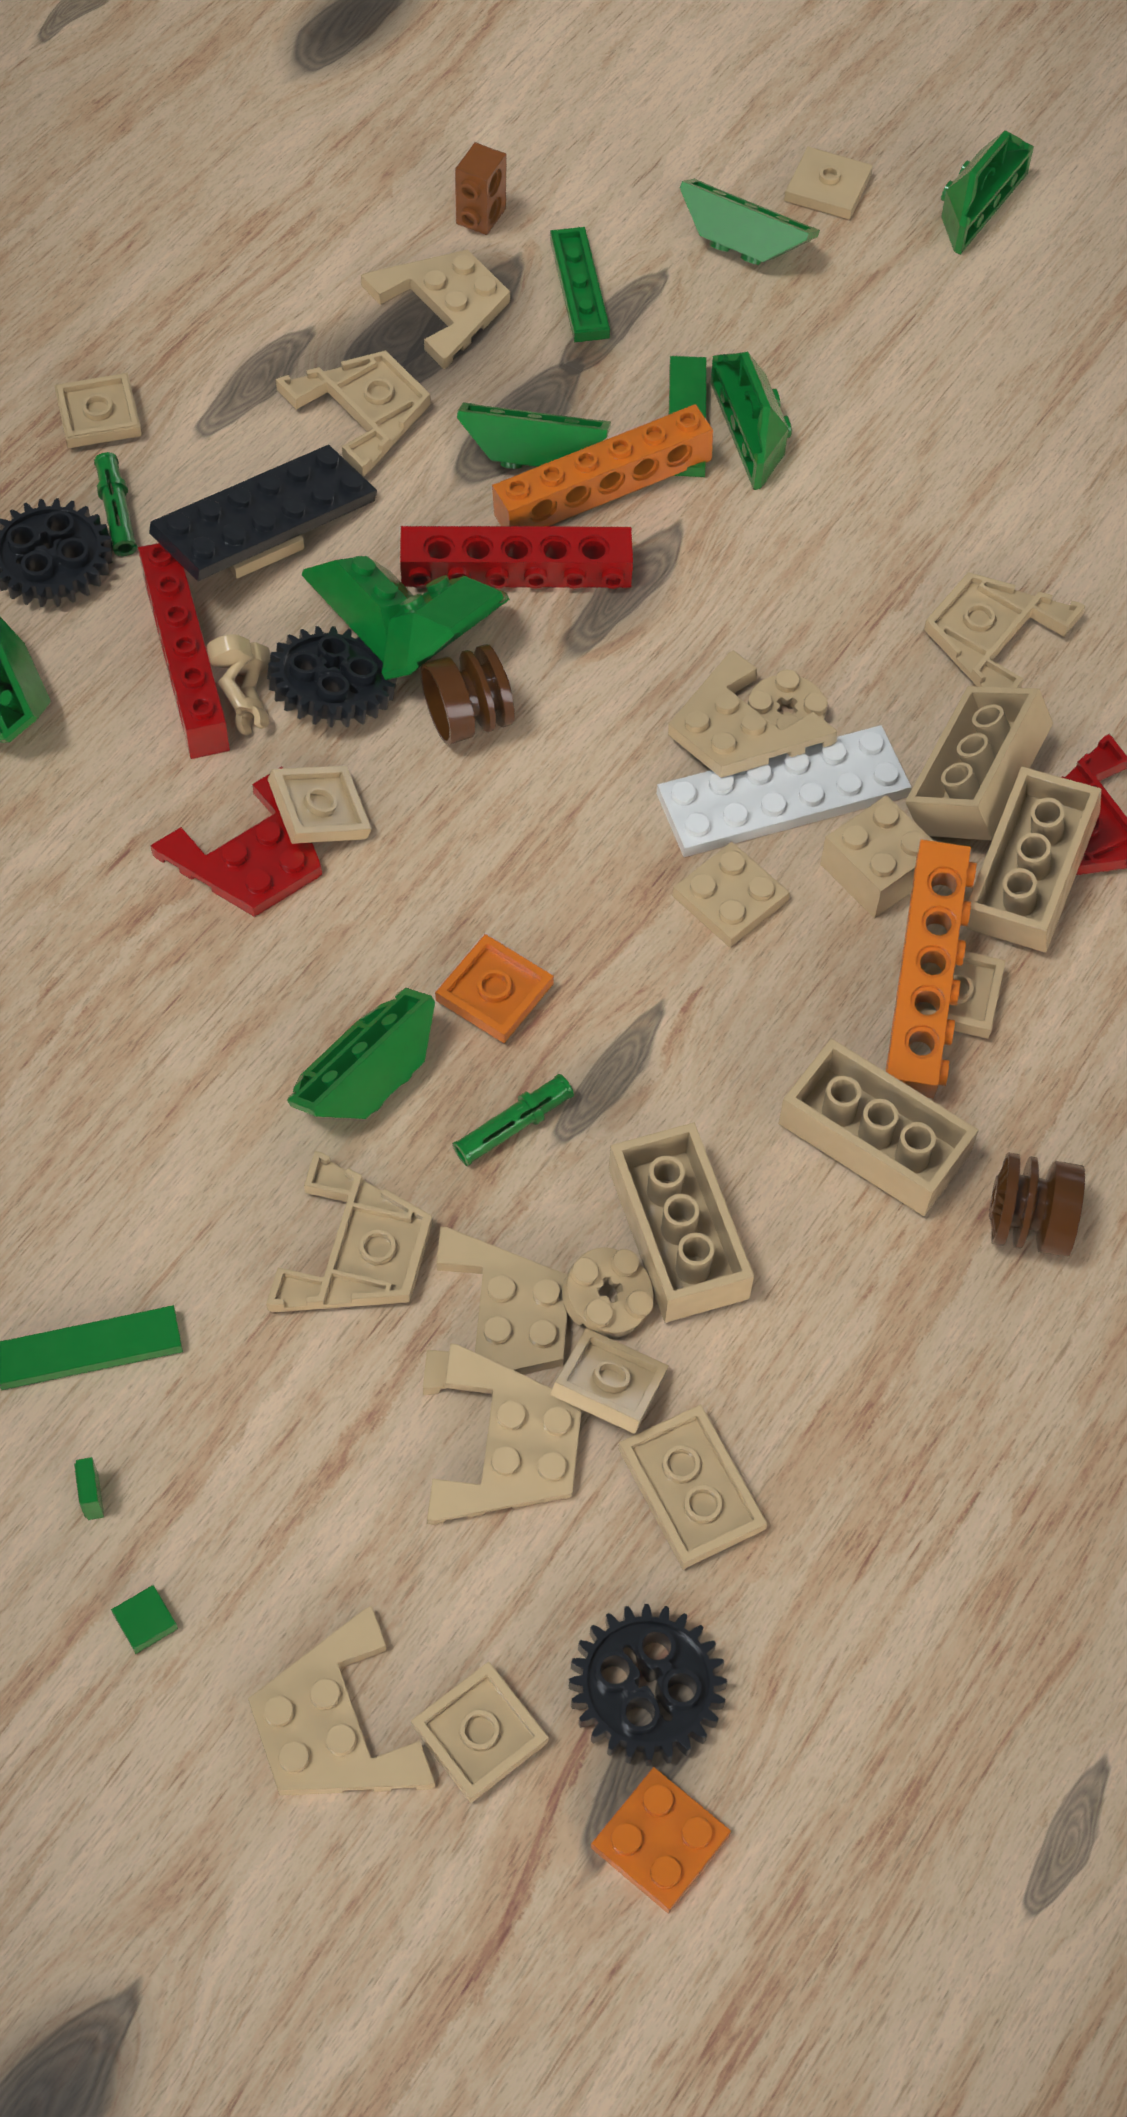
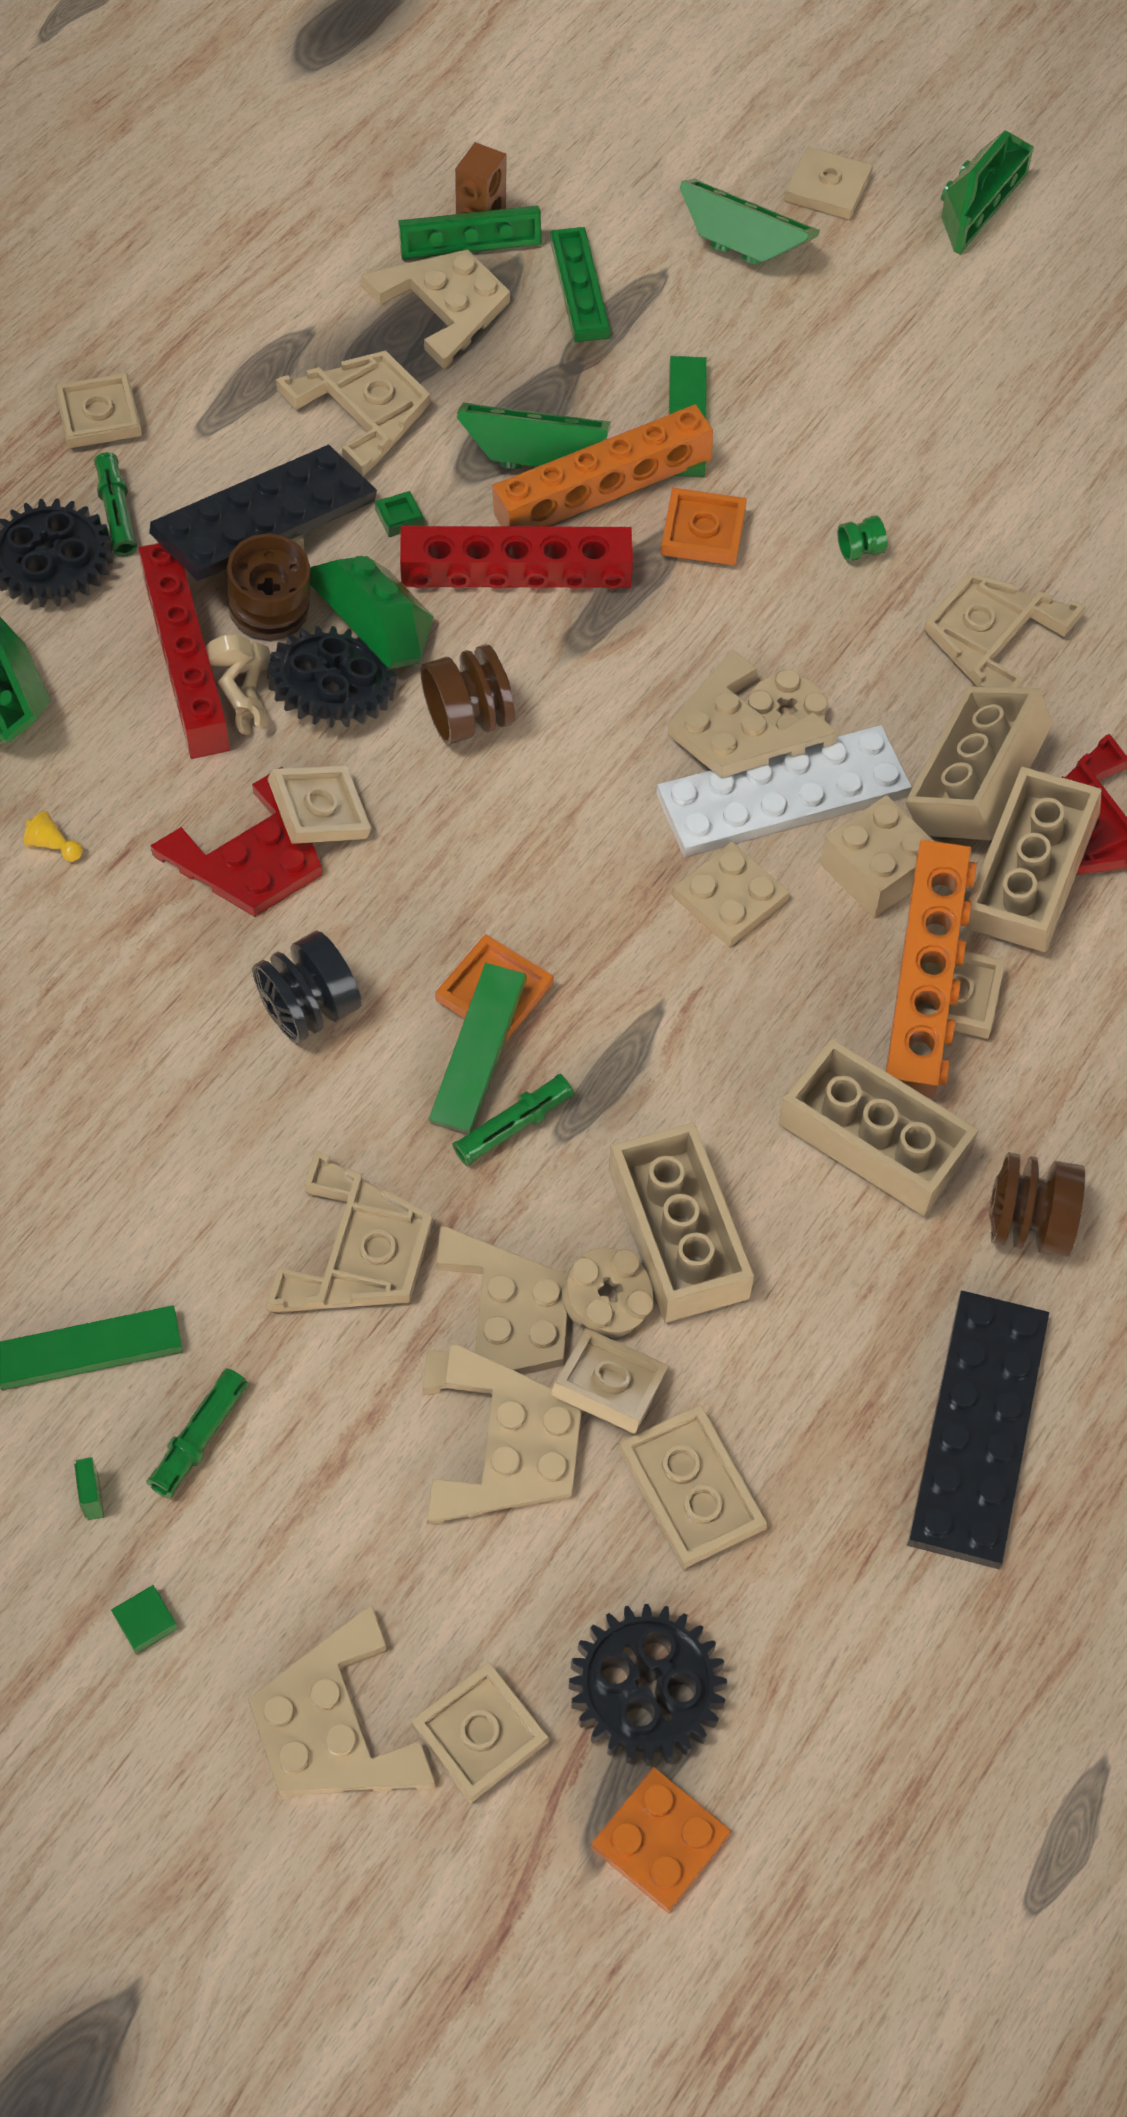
green wedge [287,987,435,1119] -> none
green wedge [382,575,510,680] -> none
green wedge [710,352,792,490] -> none
none -> yellow piece [23,811,83,862]
none -> green pin [146,1368,249,1498]
none -> reddish brown wheel [227,533,311,641]
none -> black wheel [252,930,362,1044]
none -> green tile [375,491,424,537]
none -> green tile [398,205,542,259]
none -> green tile [429,962,527,1134]
none -> orange plate [660,487,747,566]
none -> green wheel [837,515,887,562]
none -> black plate [907,1290,1049,1569]

